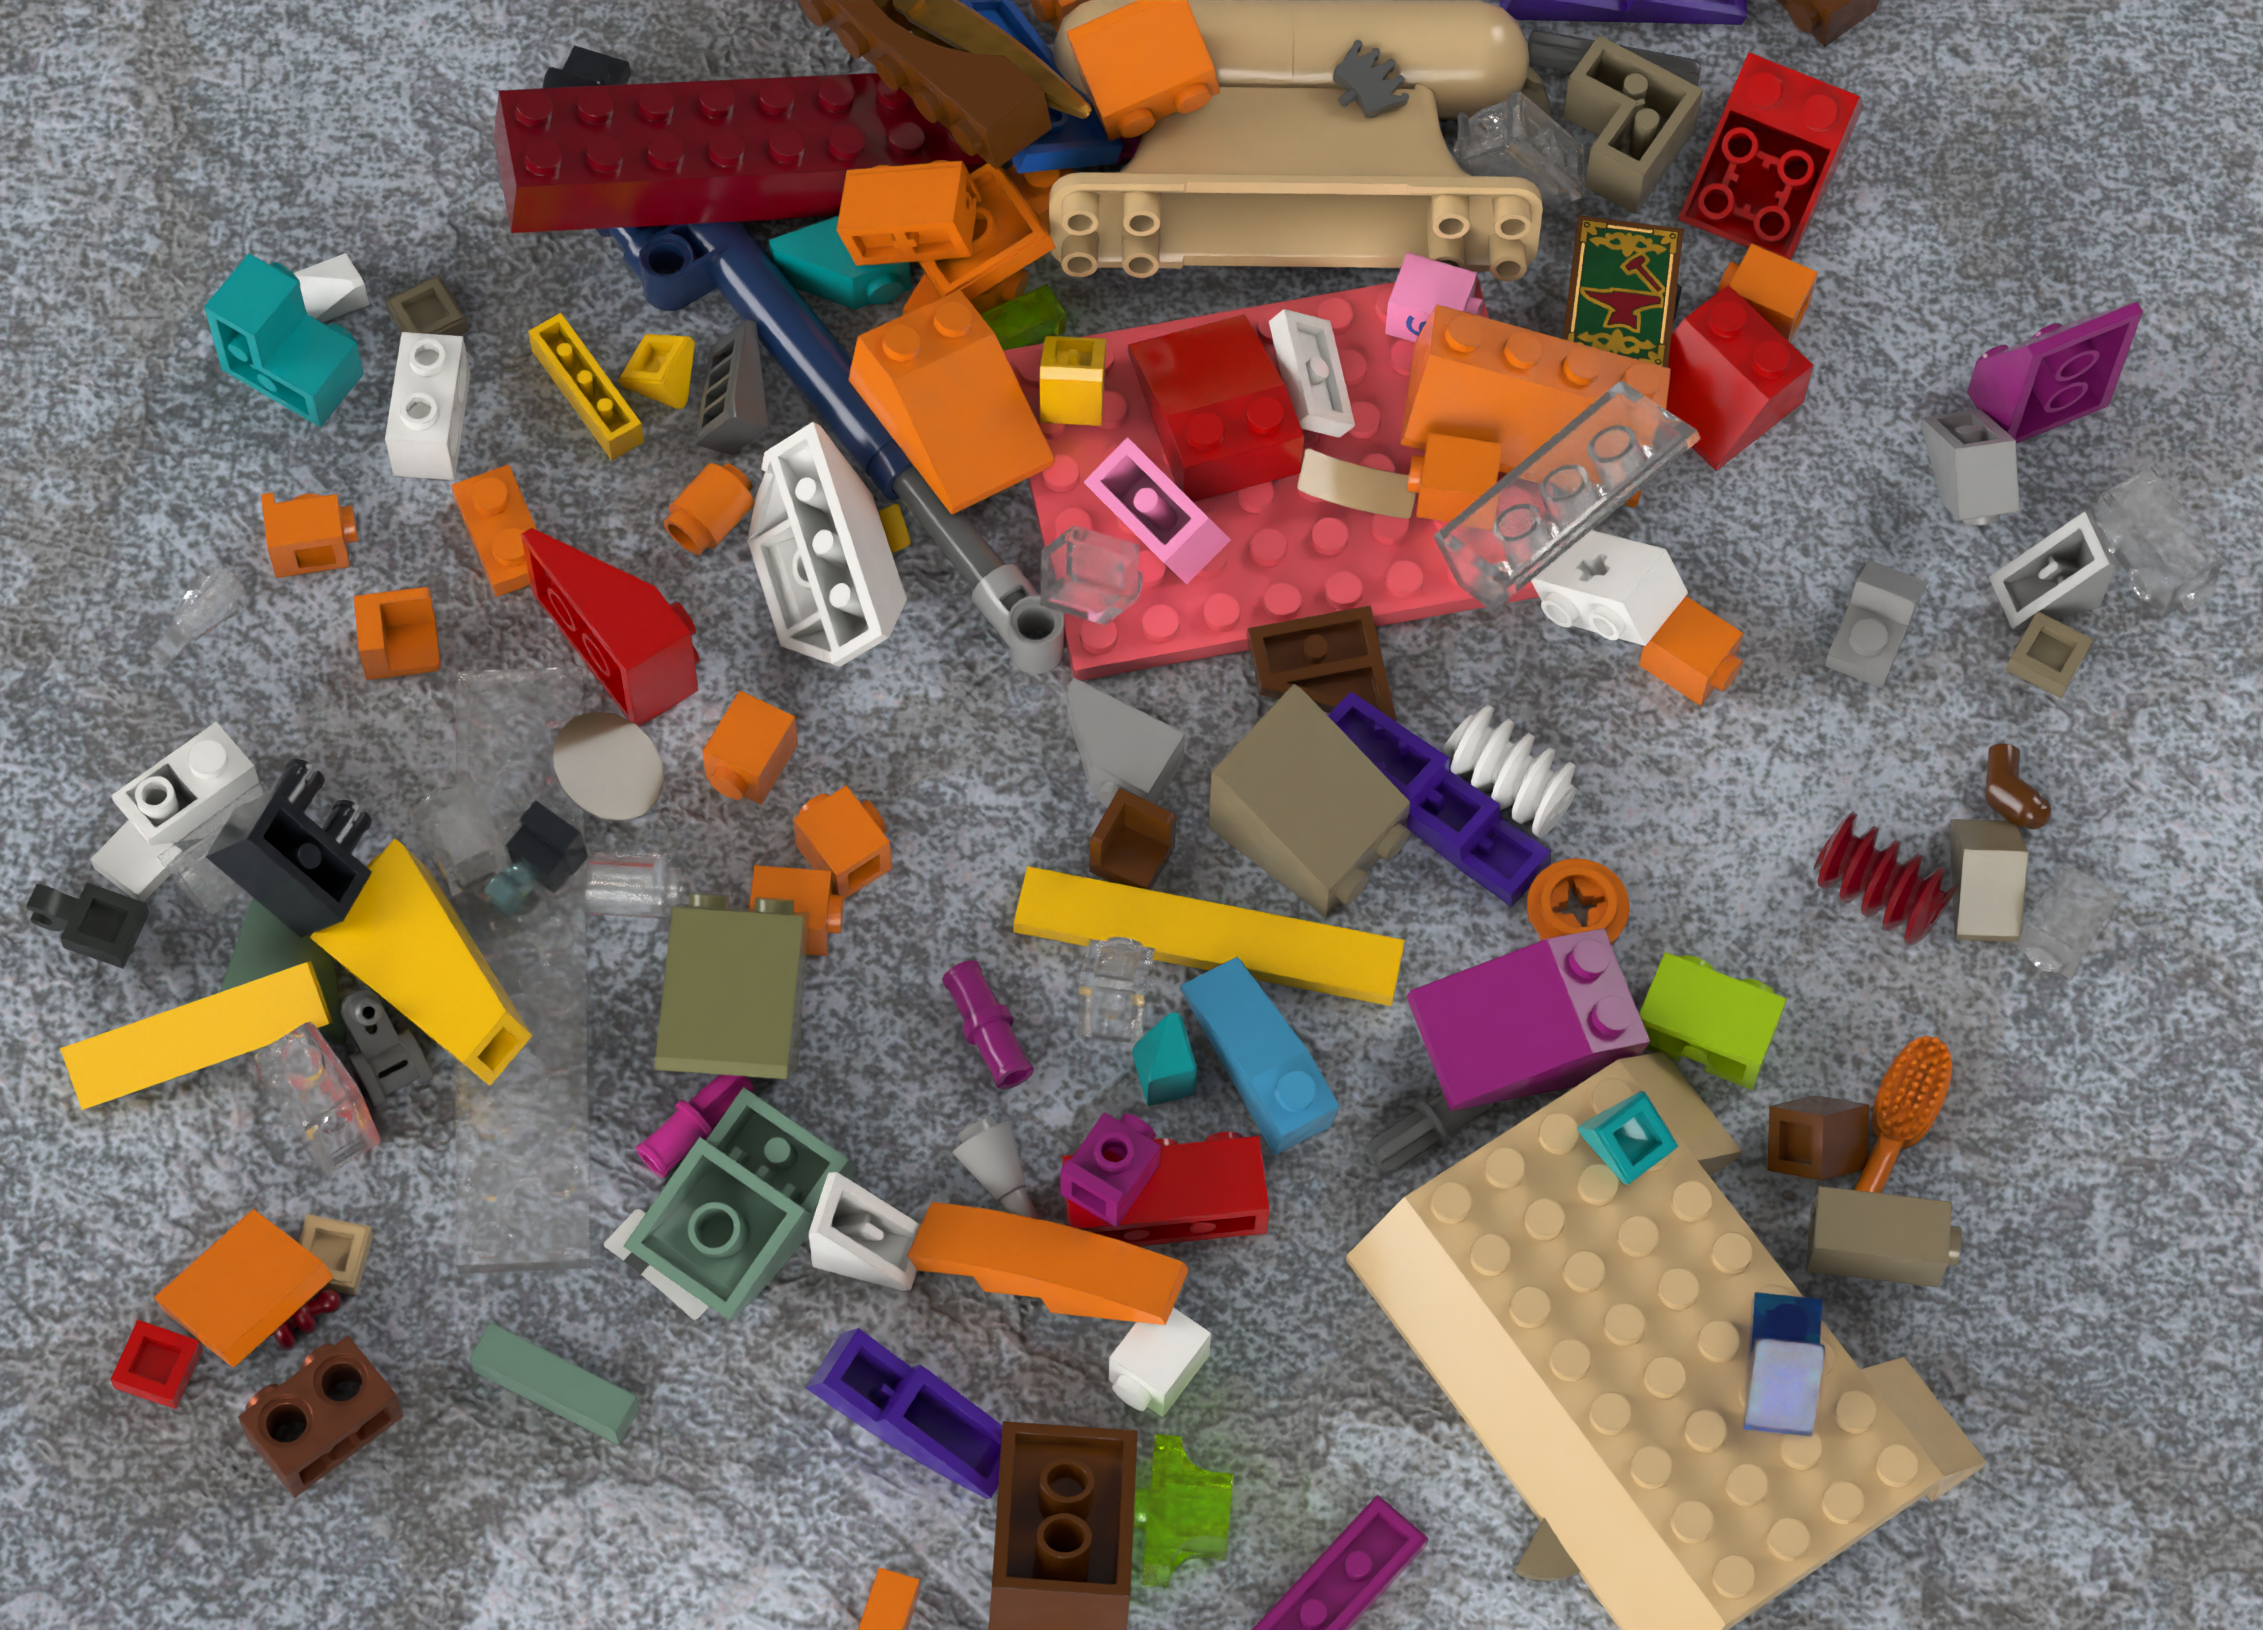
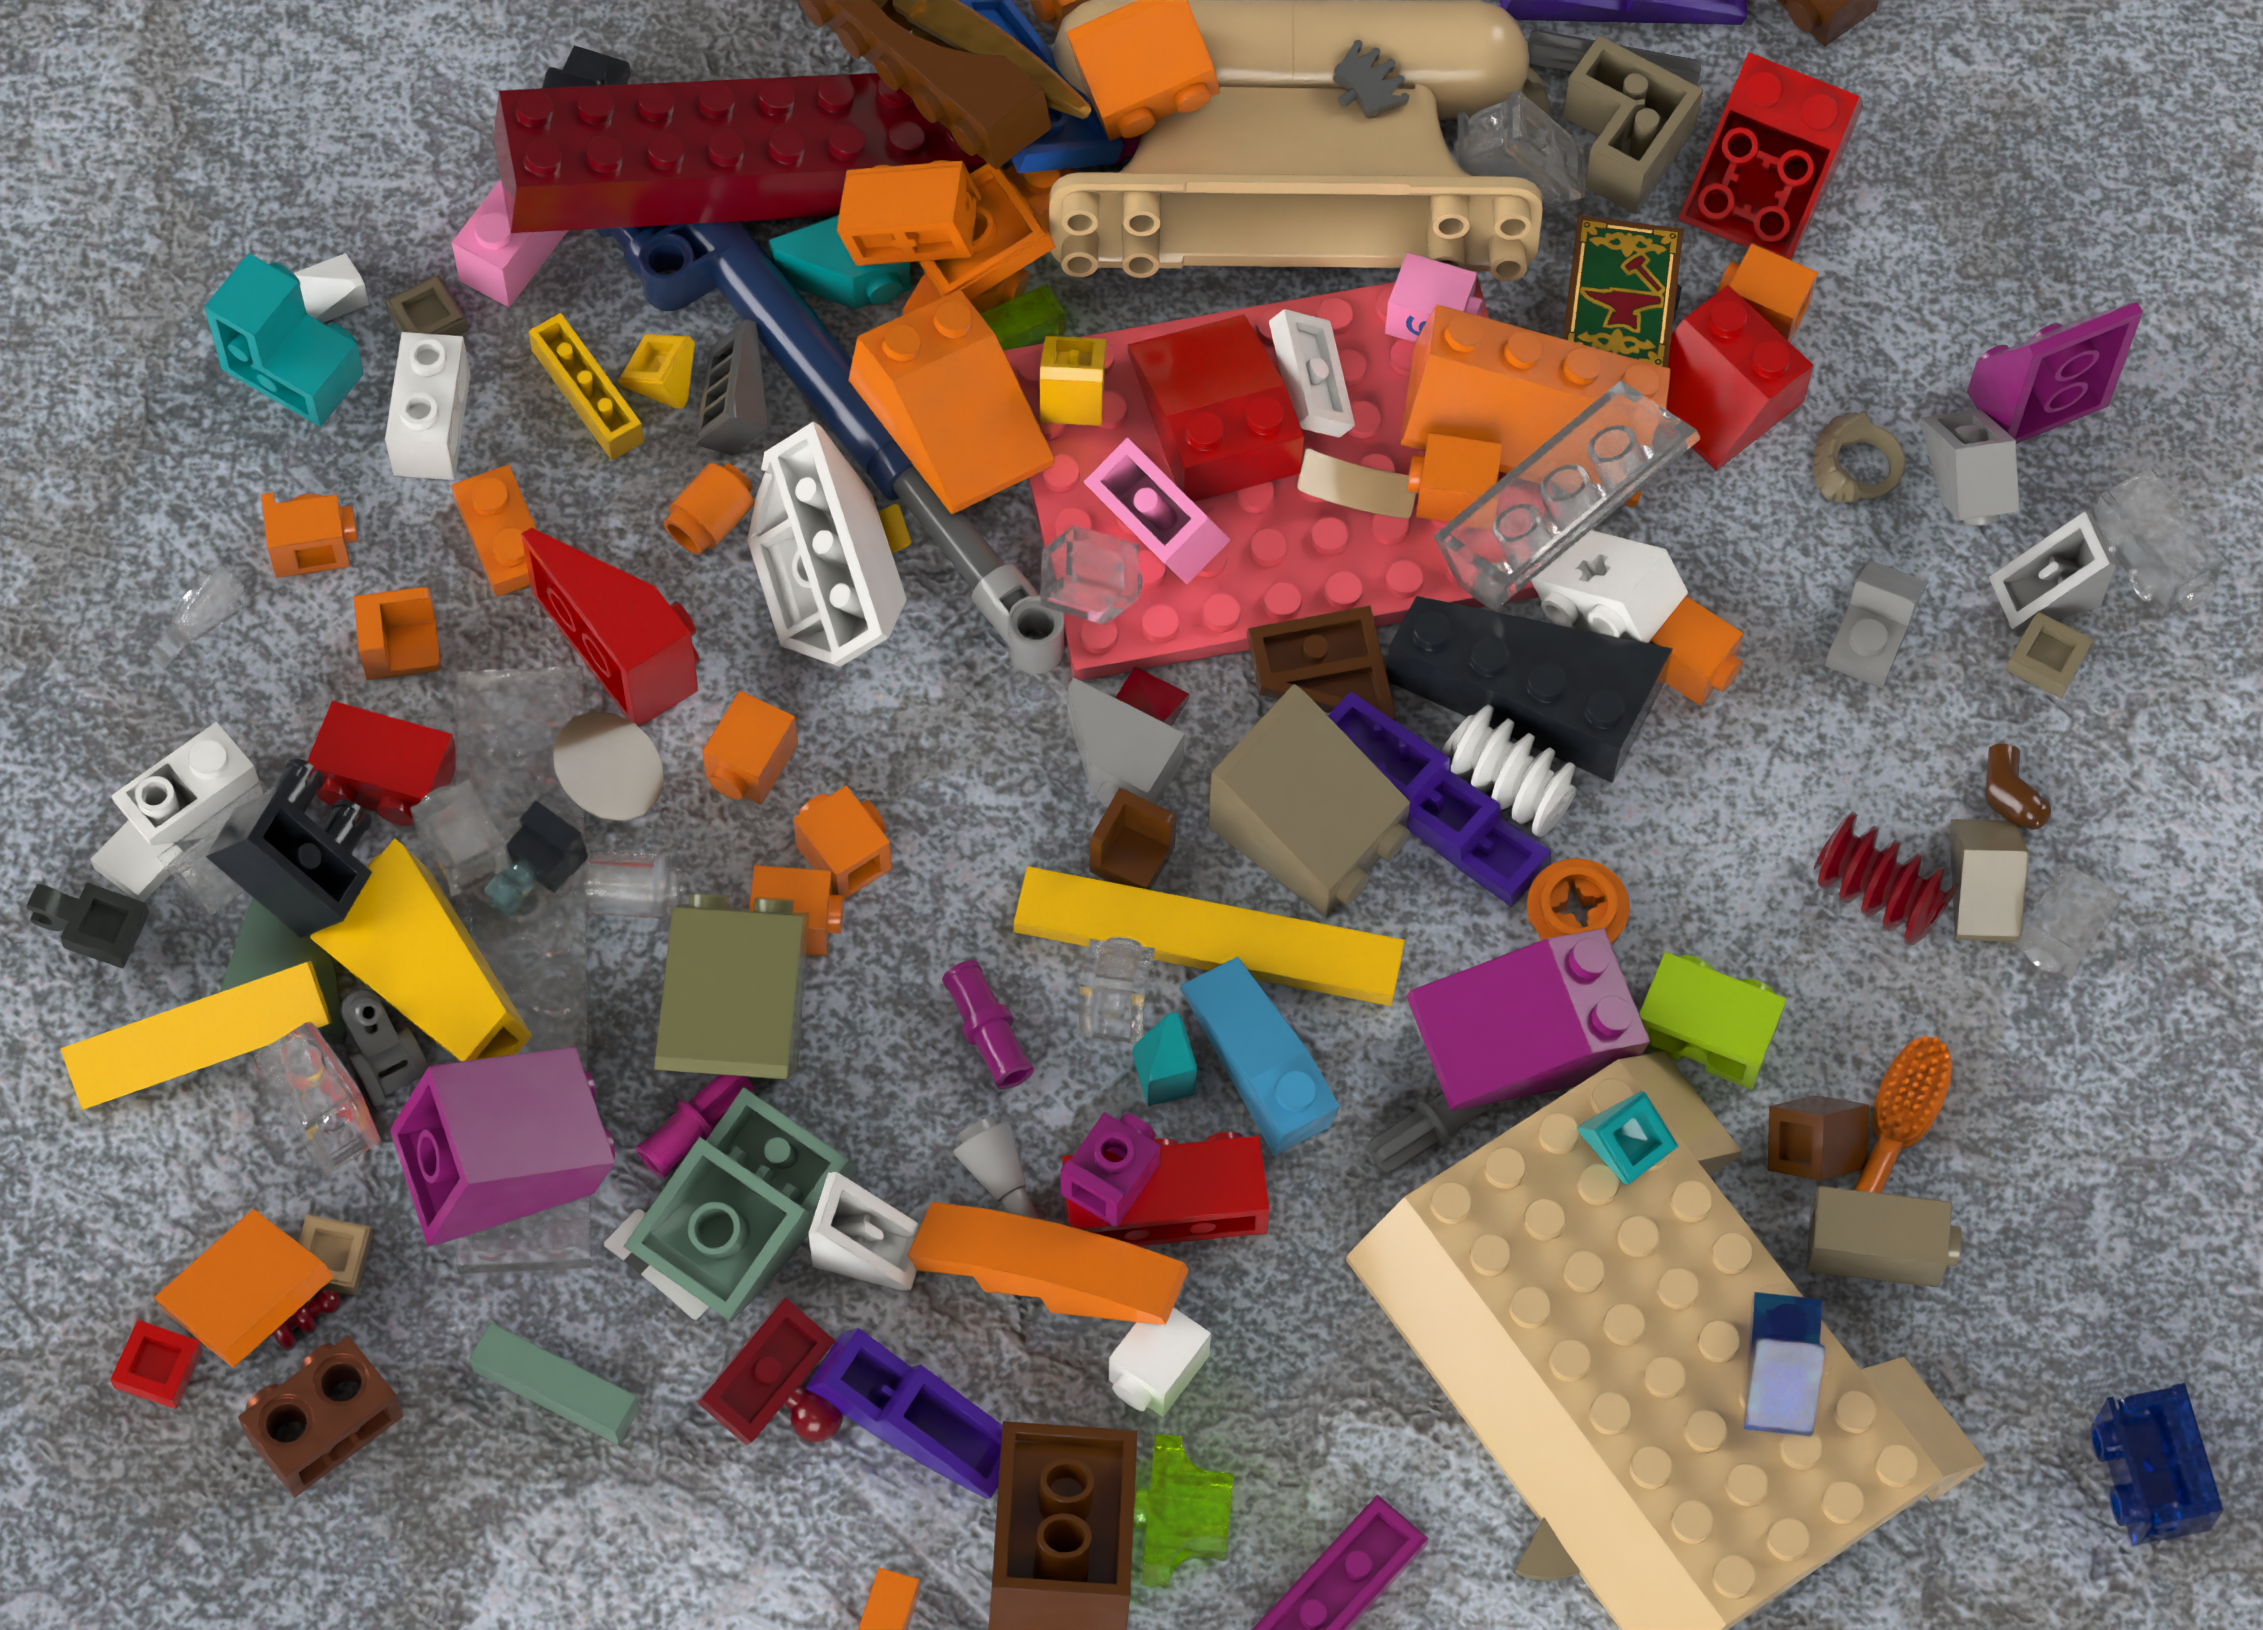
none -> red brick [307,700,459,828]
none -> magenta slope [390,1047,615,1246]
none -> bright pink brick [452,179,569,308]
none -> dark red plate [696,1297,843,1446]
none -> dark red slope [1115,667,1190,726]
none -> black wedge [1386,596,1673,783]
none -> dark tan piece [1812,410,1905,503]
none -> clear blue hinge [2091,1383,2224,1546]

